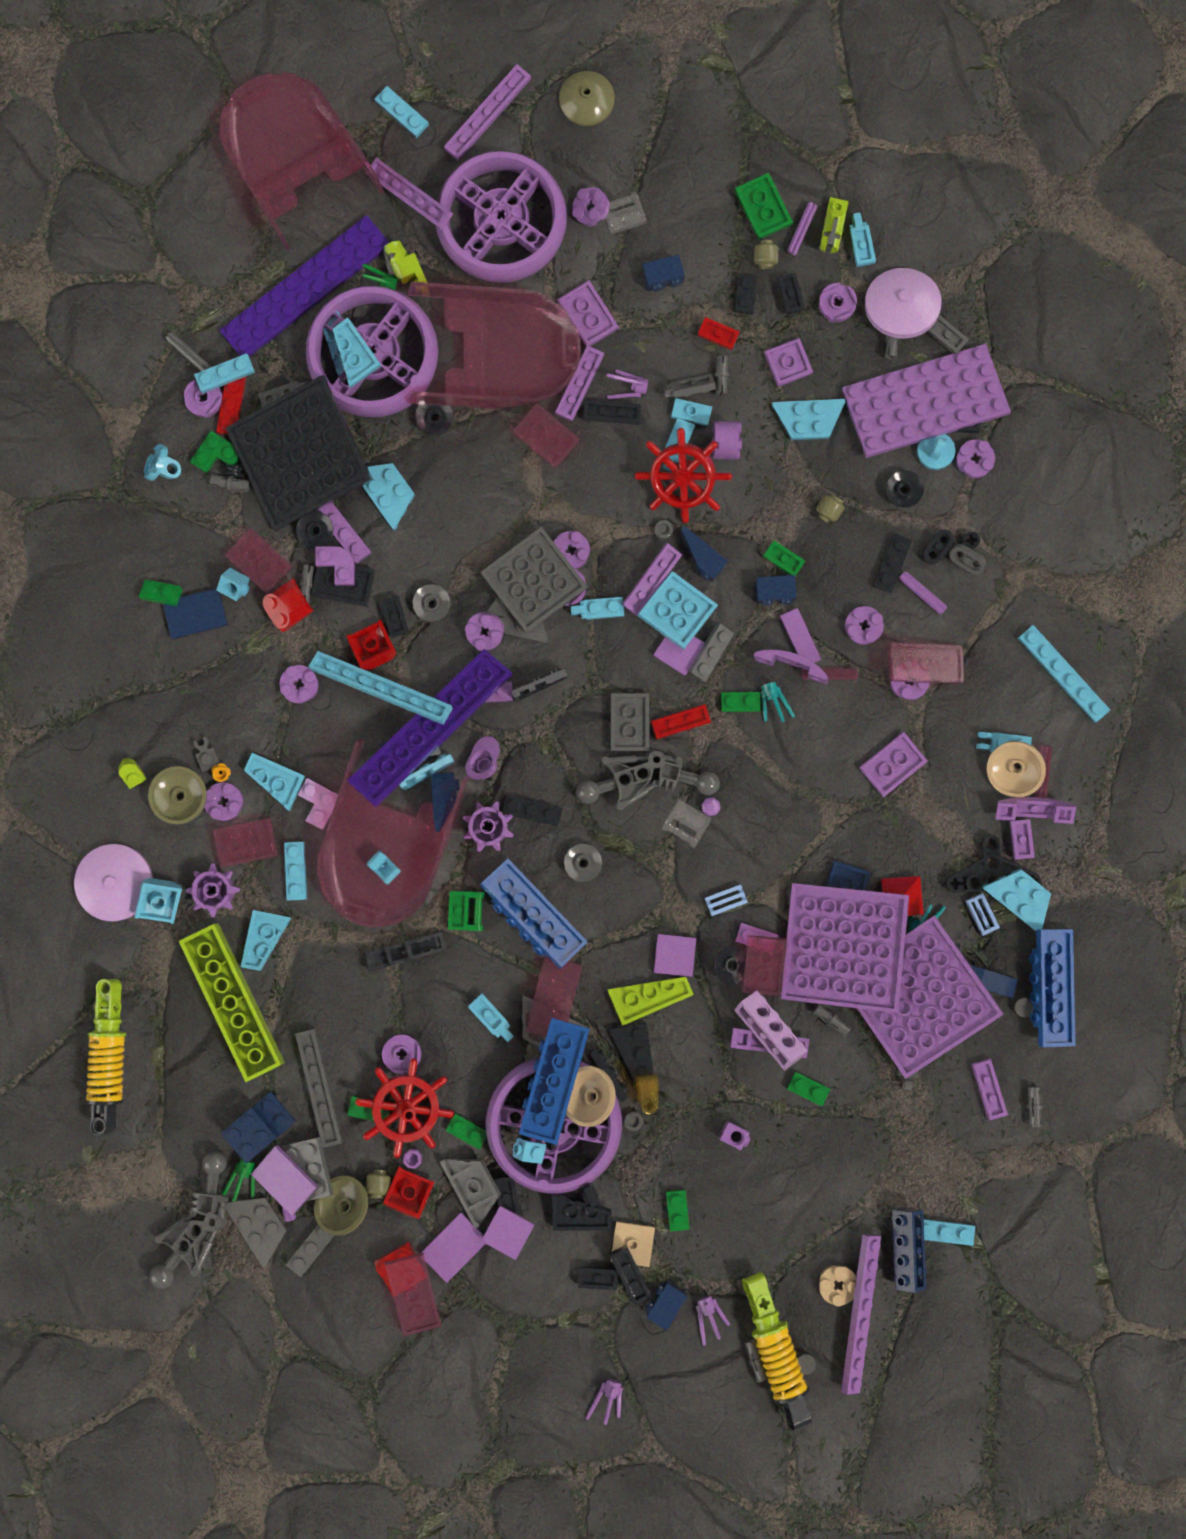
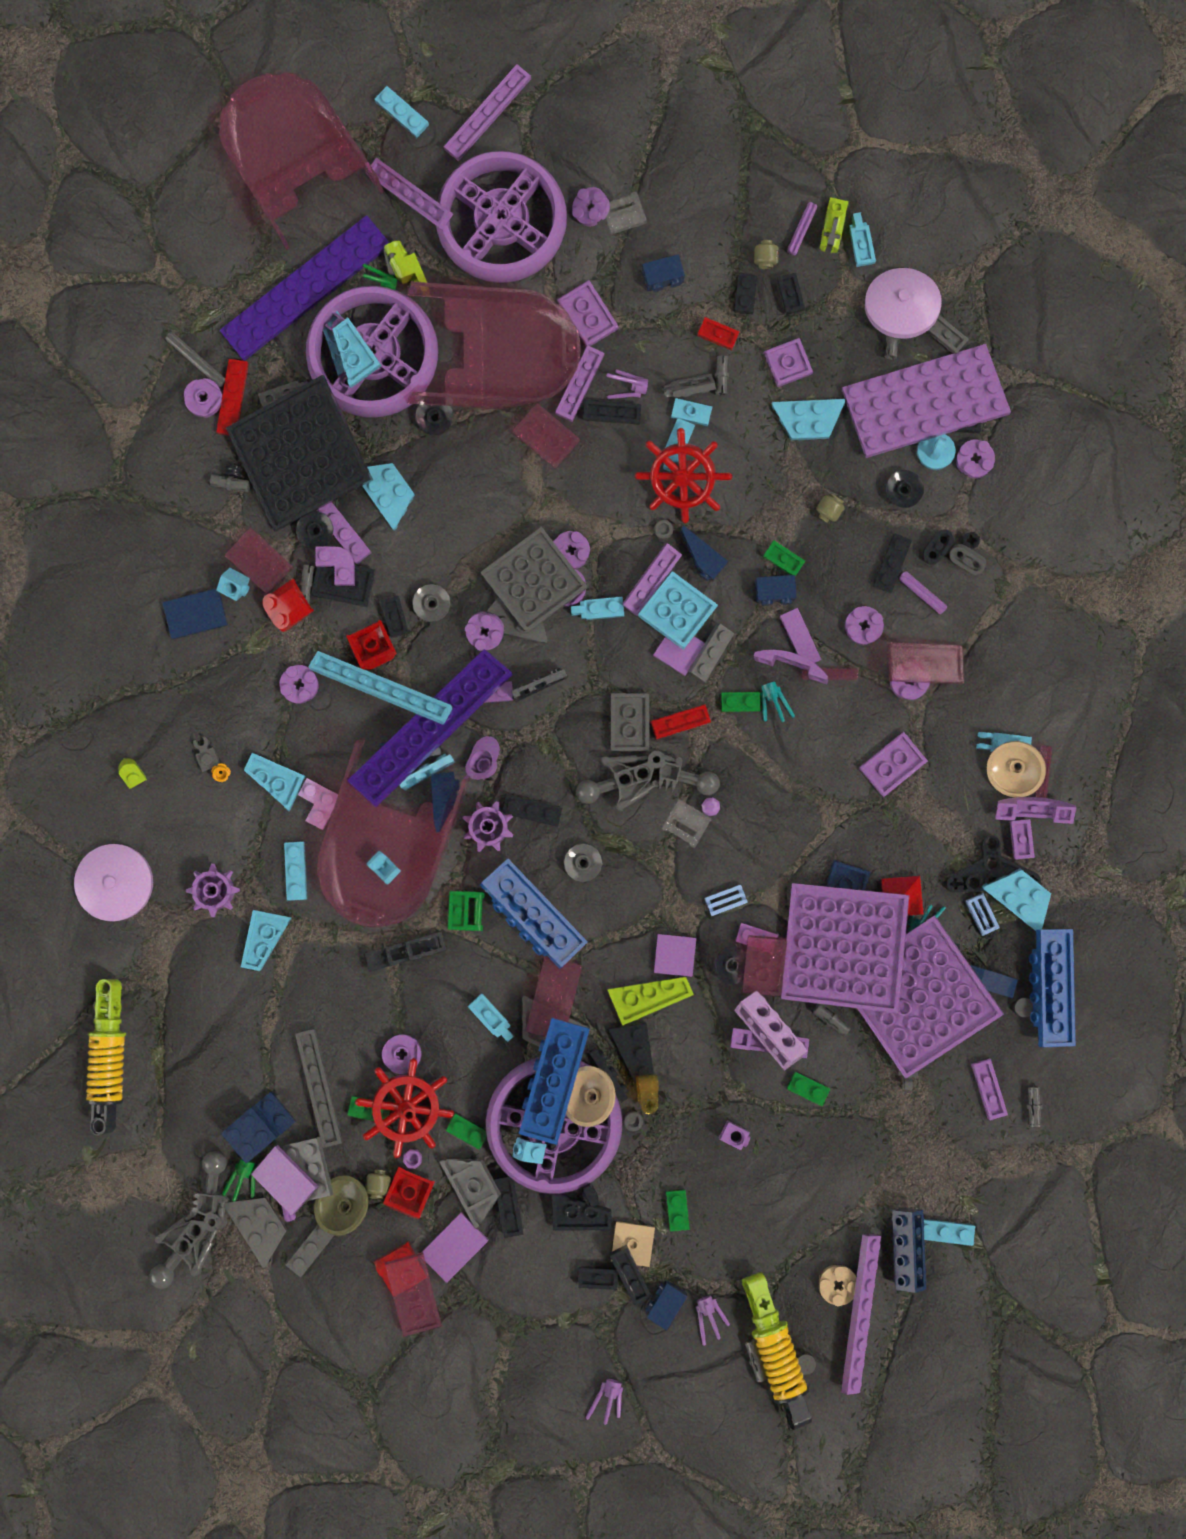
medium azure slope [134,878,182,924] -> none
green plate [139,580,183,606] -> none
medium azure tile [144,444,181,481] -> none
olive dish [148,766,207,824] -> none
lime brick [179,924,285,1082] -> none
green plate [190,431,240,473] -> none
medium azure plate [194,353,255,394] -> none
medium lavender plate [204,782,244,821] -> none
clear pink plate [213,818,278,868] -> none
medium lavender tile [481,1205,535,1260] -> none
olive dish [559,71,615,126] -> none
medium lavender brick [712,421,742,460] -> none
green plate [735,173,793,240] -> none
medium lavender plate [819,283,857,322] -> none
medium azure plate [1017,625,1110,723] -> none

